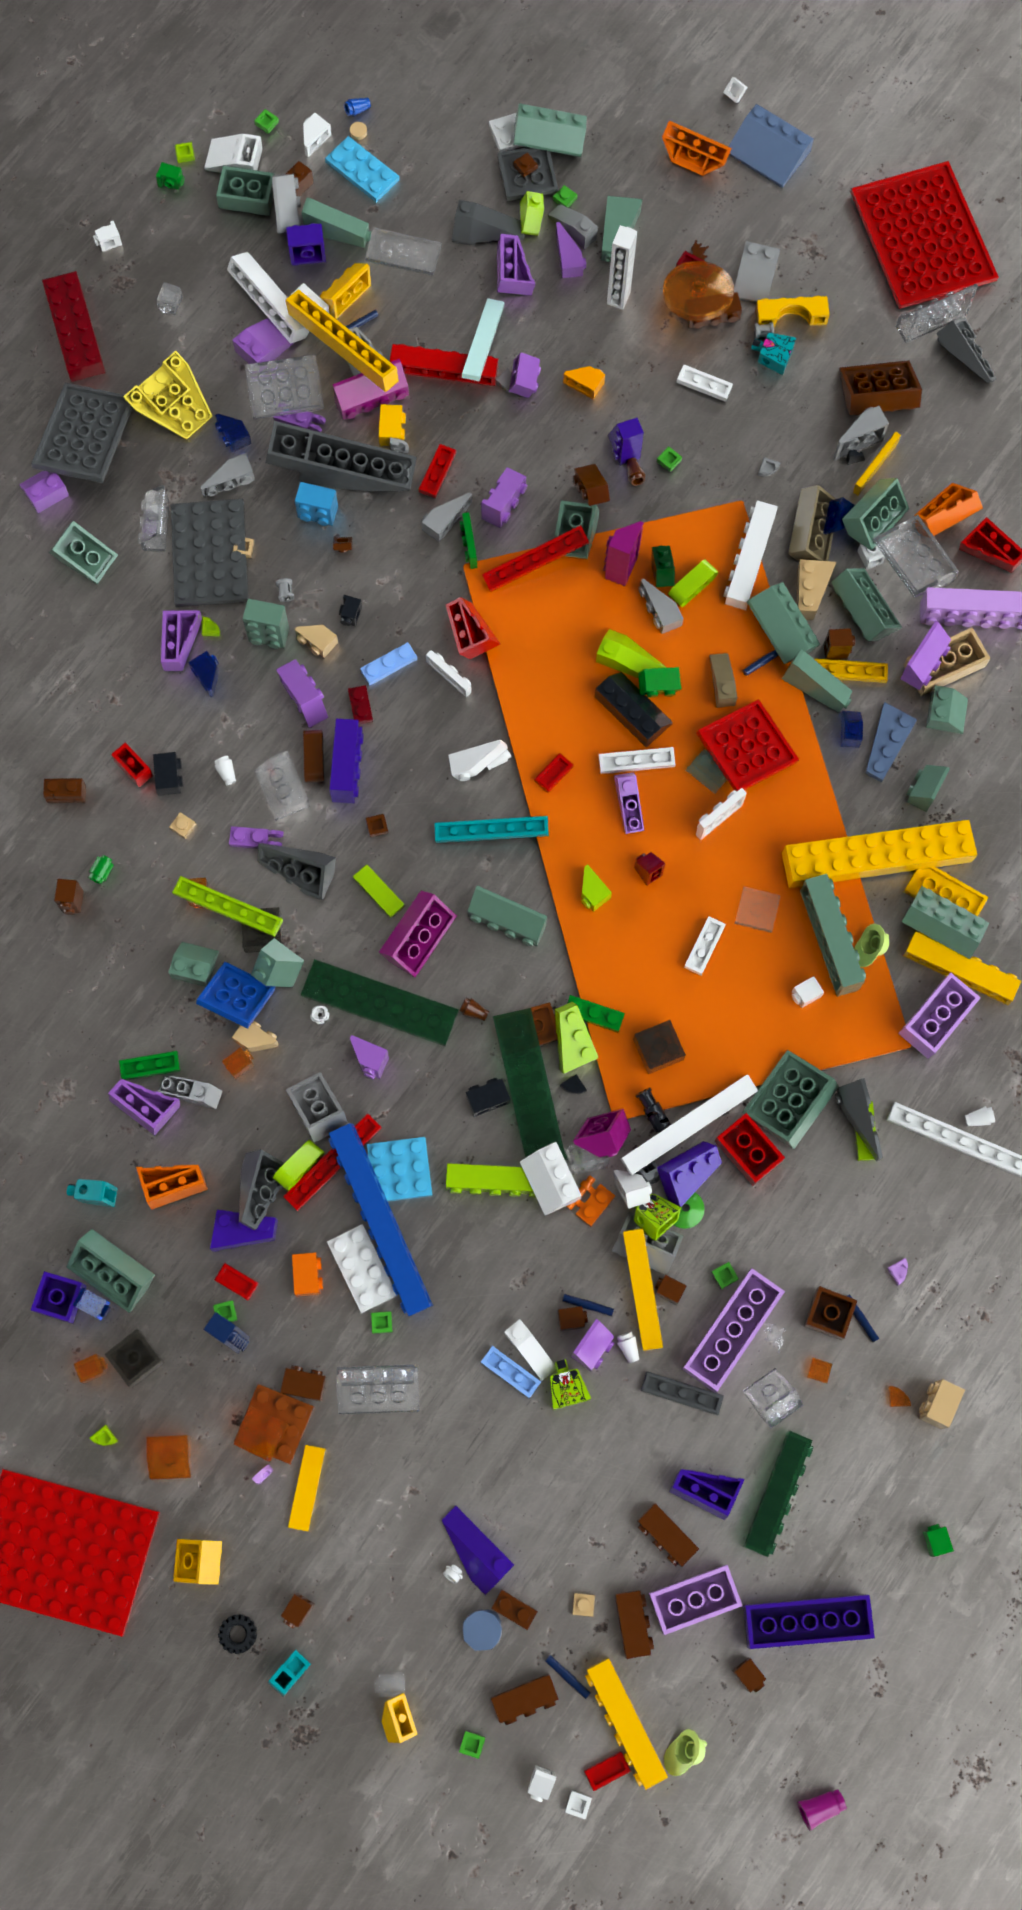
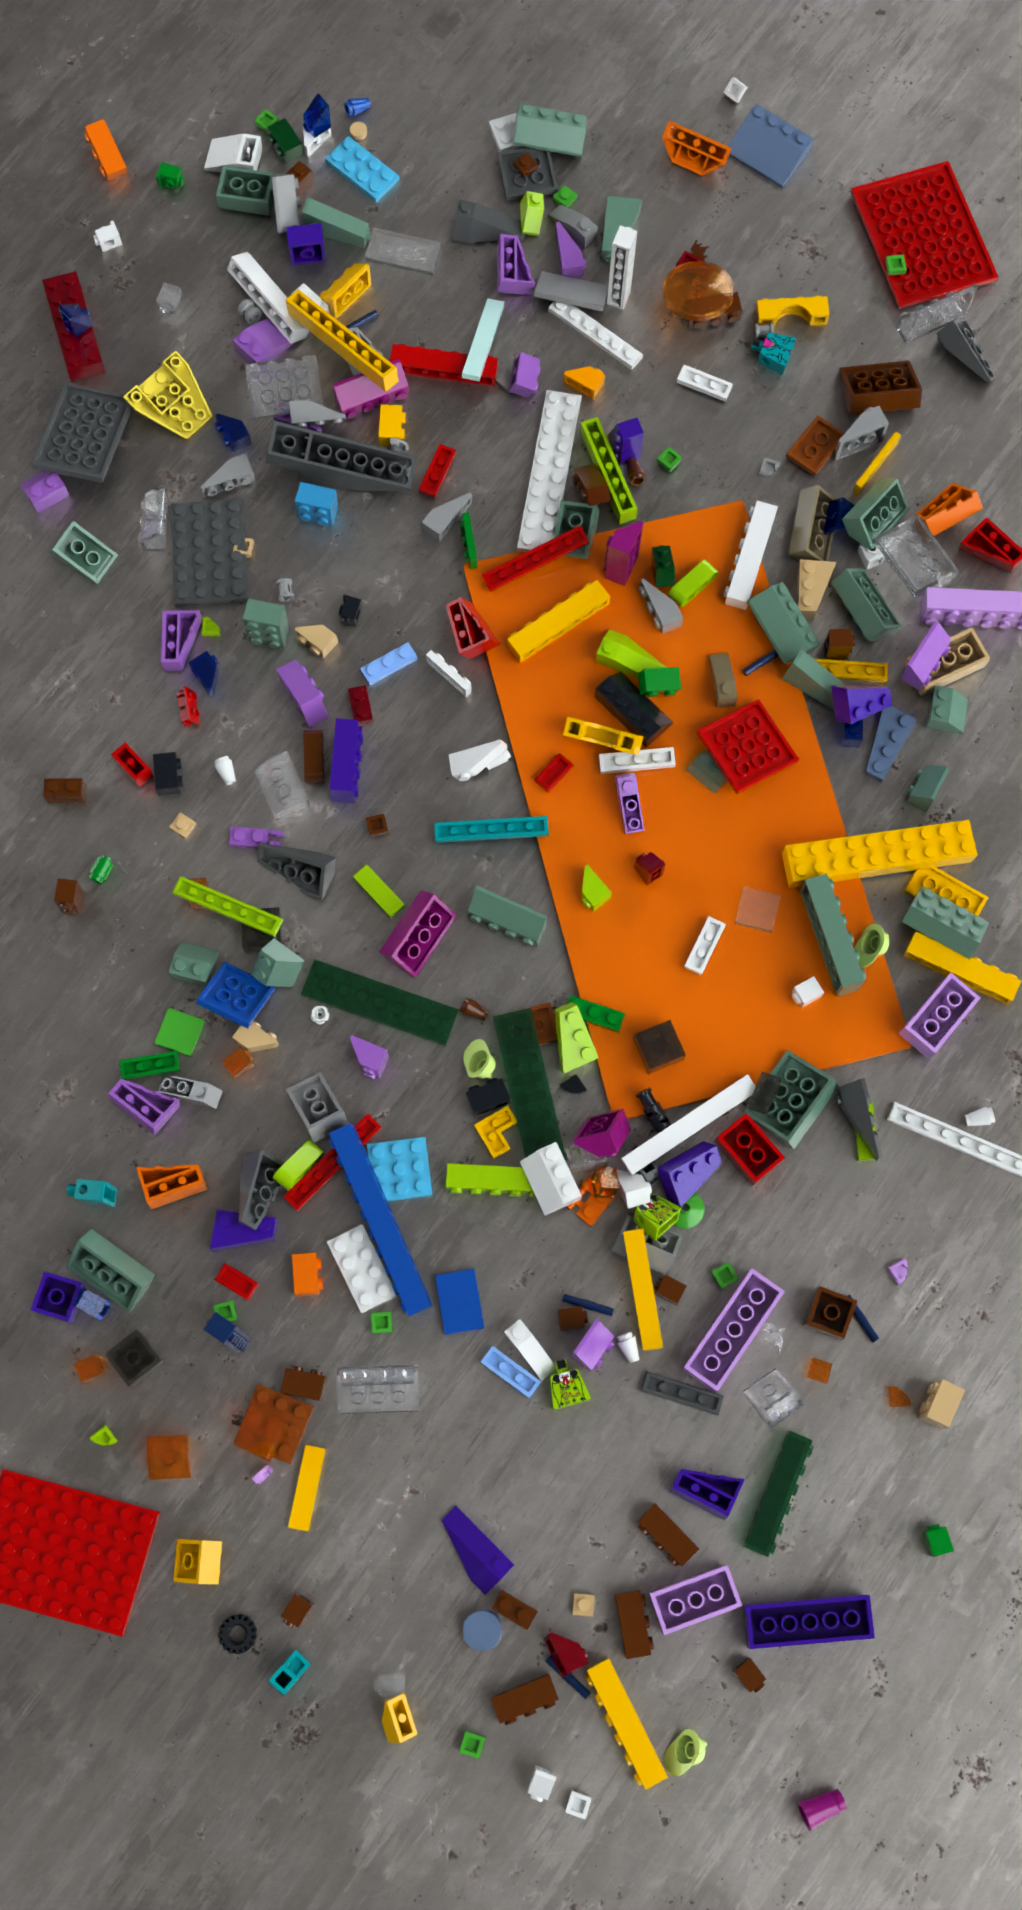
lime tile [175,142,195,163] -> none
reddish brown plate [333,537,352,552] -> none
white plate [443,1564,463,1584] -> none
medium lavender wedge [481,467,528,528] -> none
red tile [584,1751,631,1791] -> none
white plate [696,788,747,840] -> none
light grey slope [733,241,780,303] -> none
black tile [846,450,865,465] -> none
none -> clear blue slope [58,304,93,338]
none -> orange wedge [83,119,127,181]
none -> bright green tile [154,1008,205,1057]
none -> red hinge [177,686,200,727]
none -> light grey wheel [237,299,262,325]
none -> dark green brick [267,118,304,163]
none -> light grey slope [289,400,346,427]
none -> clear blue slope [303,93,331,138]
none -> blue tile [435,1269,484,1335]
none -> yellowish green piece [463,1039,496,1079]
none -> yellow plate [474,1106,518,1159]
none -> yellow brick [507,580,610,663]
none -> white plate [517,390,582,552]
none -> light grey tile [534,271,608,311]
none -> dark red slope [544,1633,588,1678]
none -> white plate [548,301,643,370]
none -> yellow arch [563,717,644,755]
none -> lime brick [580,417,638,525]
none -> clear orange brick [591,1166,620,1198]
none -> clear smoke plate [747,1072,781,1115]
none -> dark orange plate [786,415,845,477]
none -> dark purple wedge [831,684,892,724]
none -> bright green plate [885,254,907,276]

